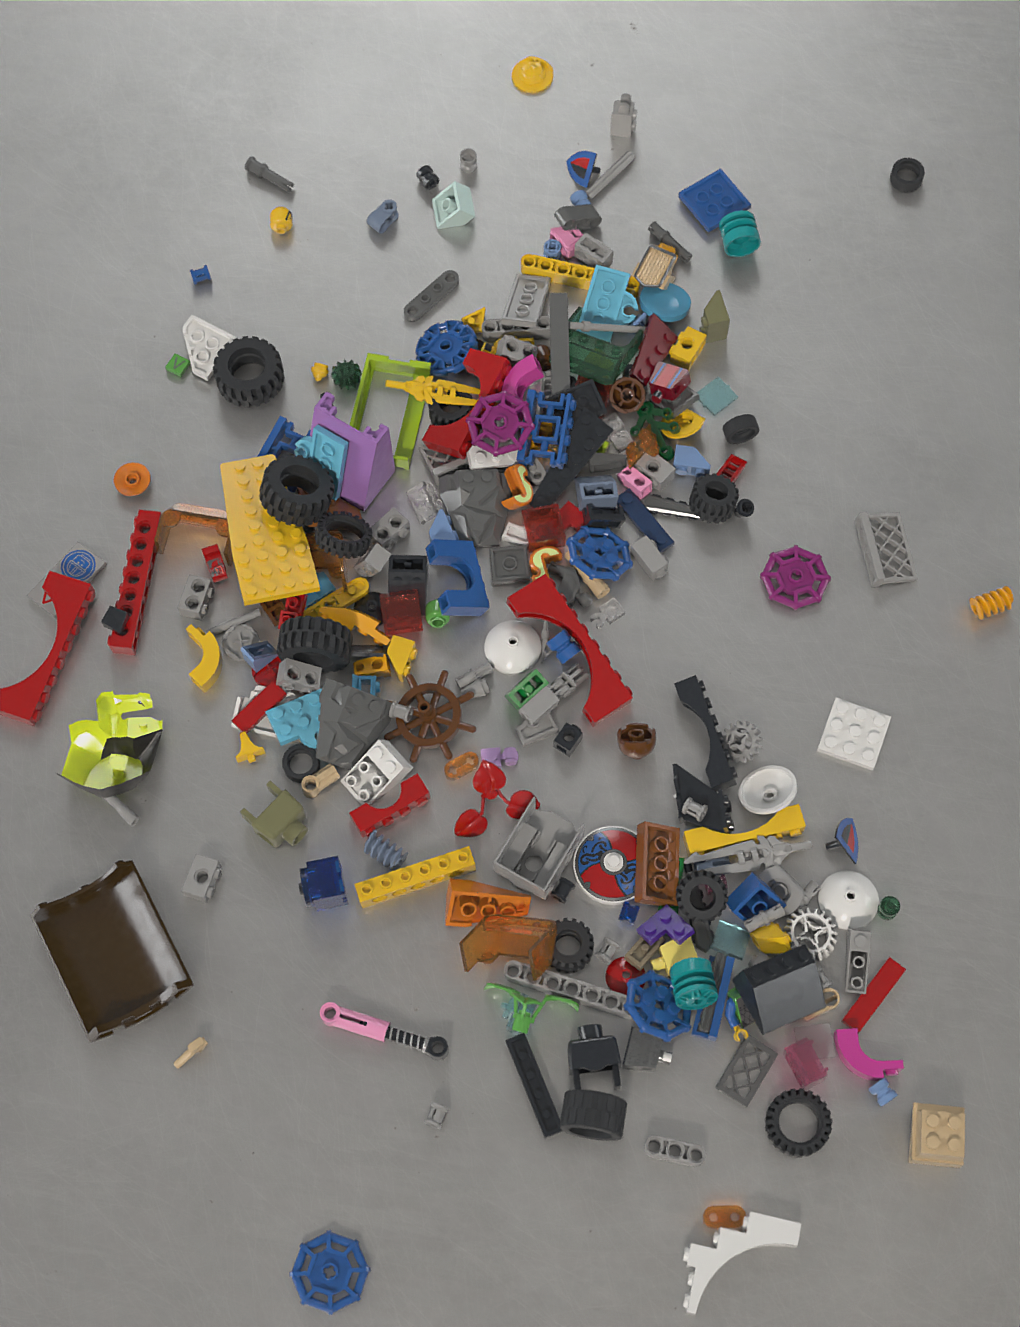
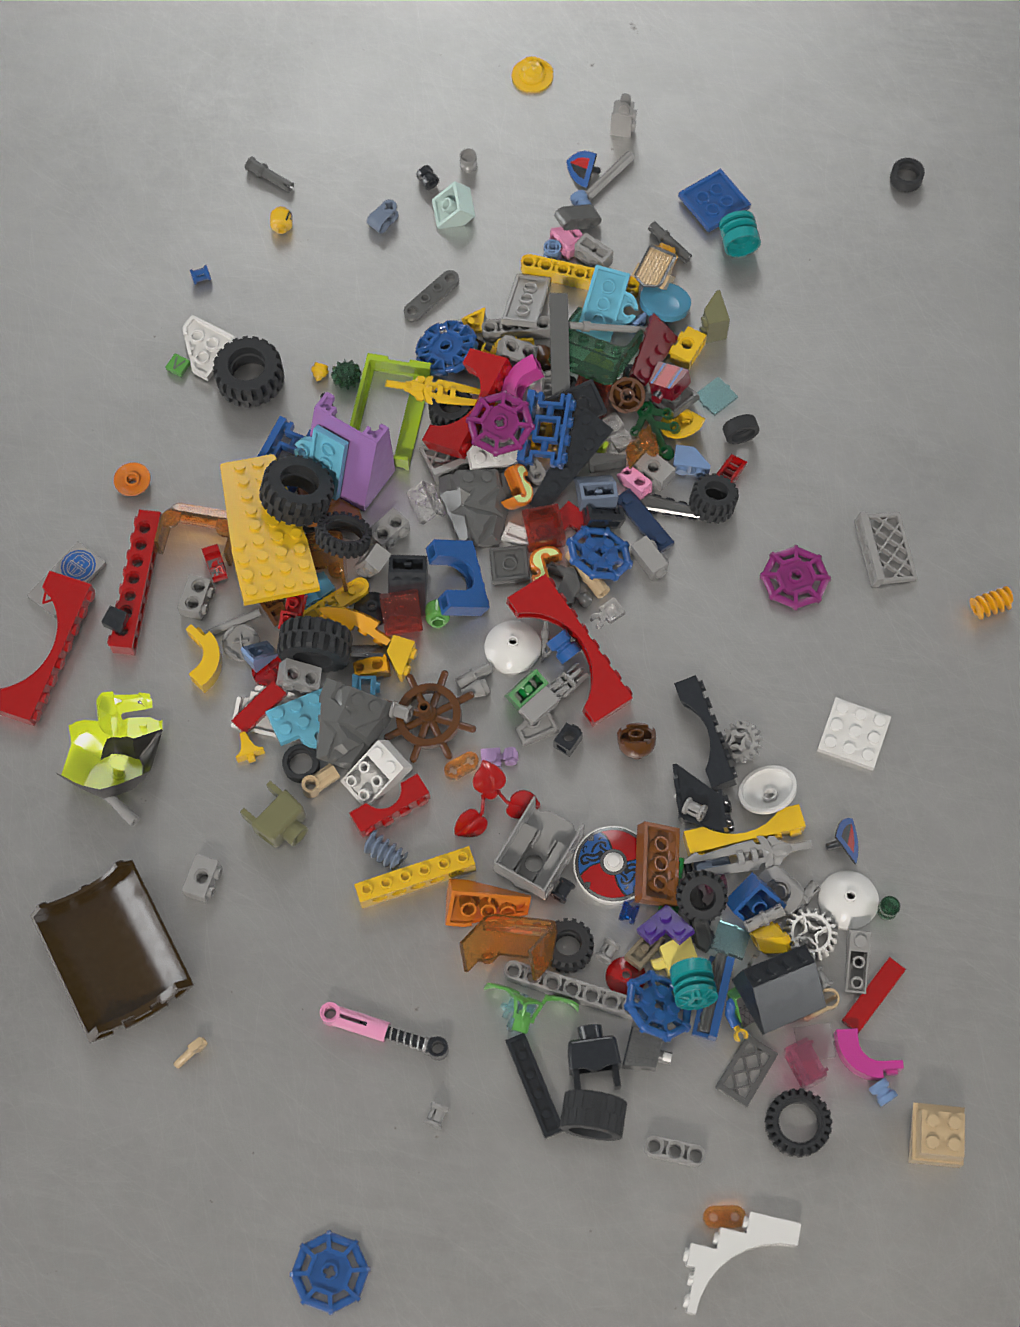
clear blue piece [298,856,349,911] -> none
medium blue slope [429,509,459,542] -> none
black cone [734,499,754,518] -> none

